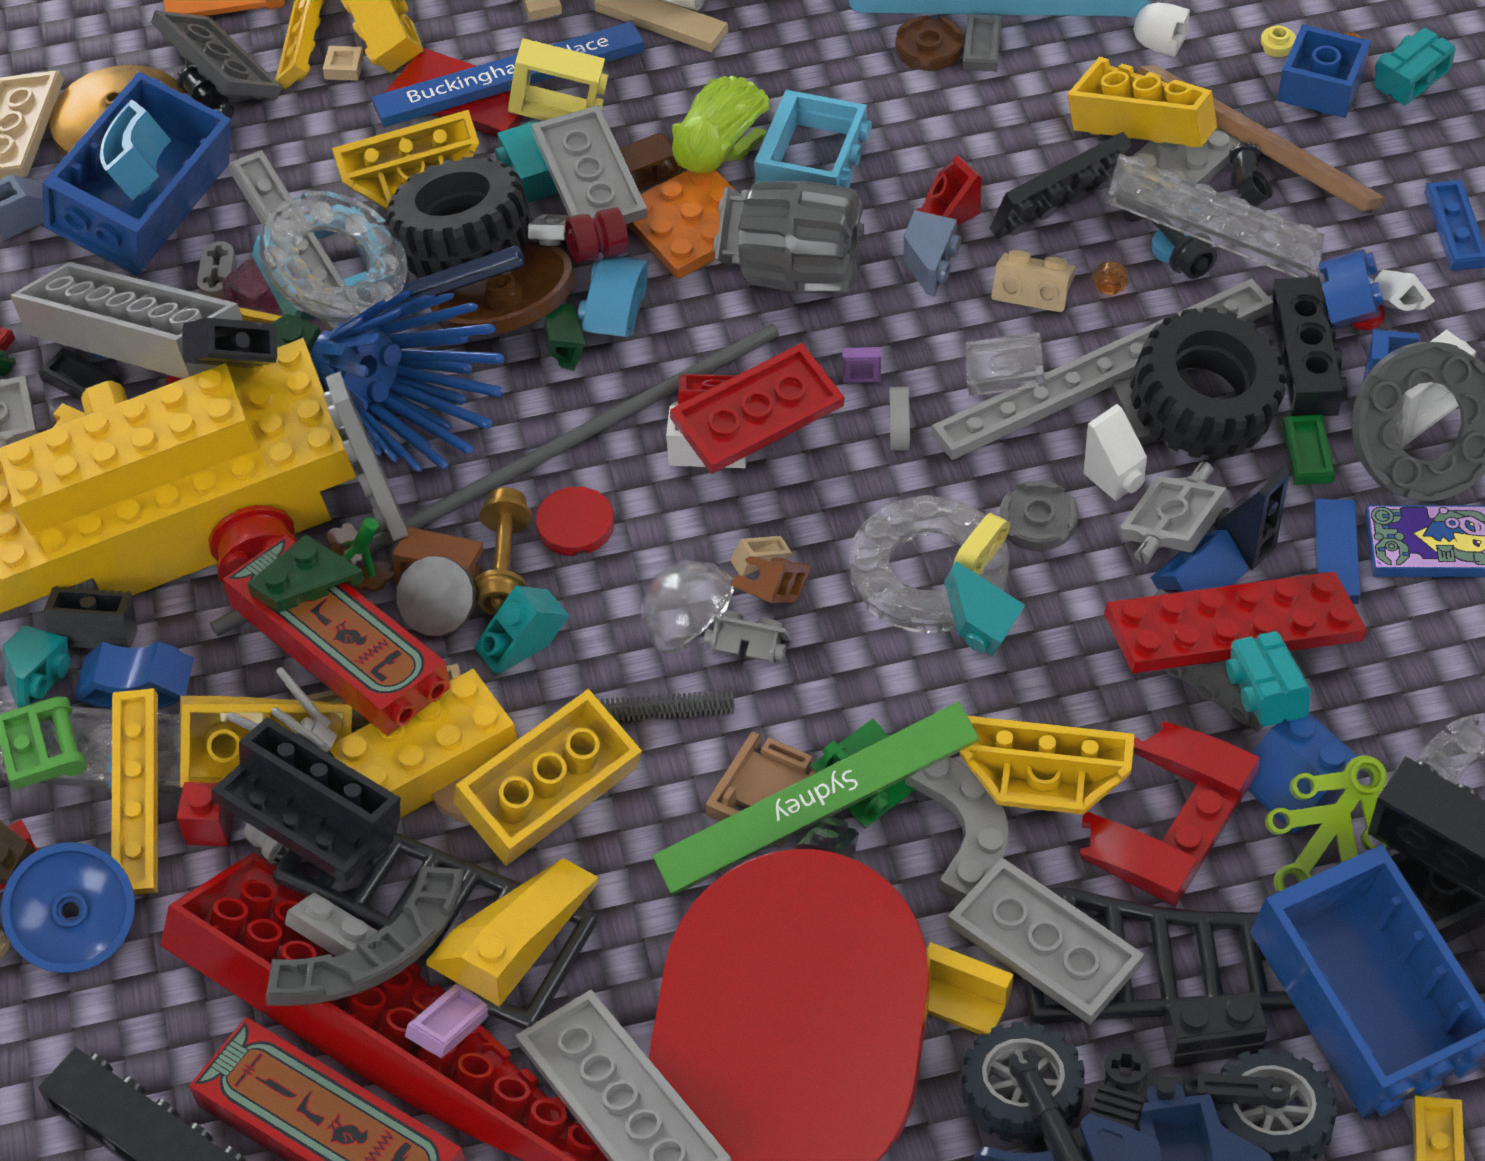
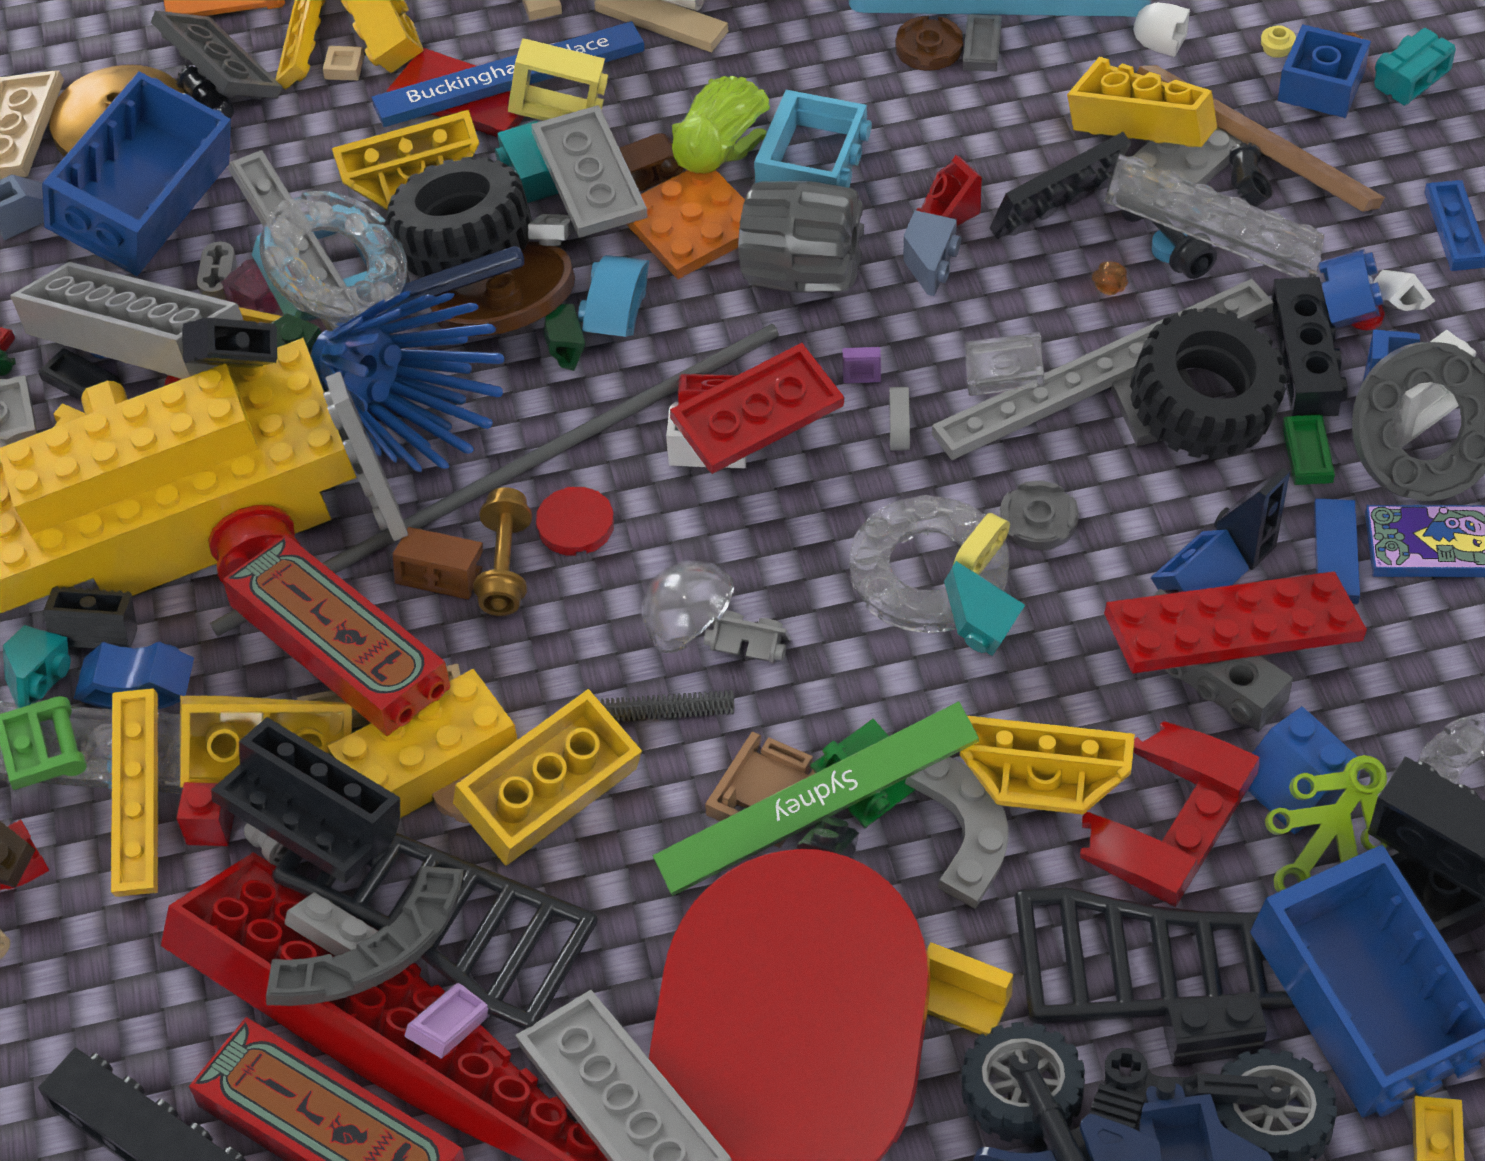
blue dish [1,842,135,974] -> none
dark azure brick [100,100,172,201] -> none
light grey plant [227,667,337,753] -> none
dark green wing [247,534,364,613] -> none
plant [326,517,394,592] -> none
flat silver tile [396,556,477,636] -> none
yellow wedge [426,858,599,1007] -> none
teal slope [473,586,569,674] -> none
dark red wheel [565,207,629,264] -> none
light grey hinge [713,187,750,267] -> none
tan piece [730,536,792,576] -> none
dark orange hinge [731,556,811,603] -> none
light grey plate [947,857,1145,1025] -> none
tan bracket [991,250,1076,312] -> none
white slope [1083,404,1147,501] -> none
light grey plate [1120,461,1230,564] -> none
teal brick [1226,631,1311,727] -> none

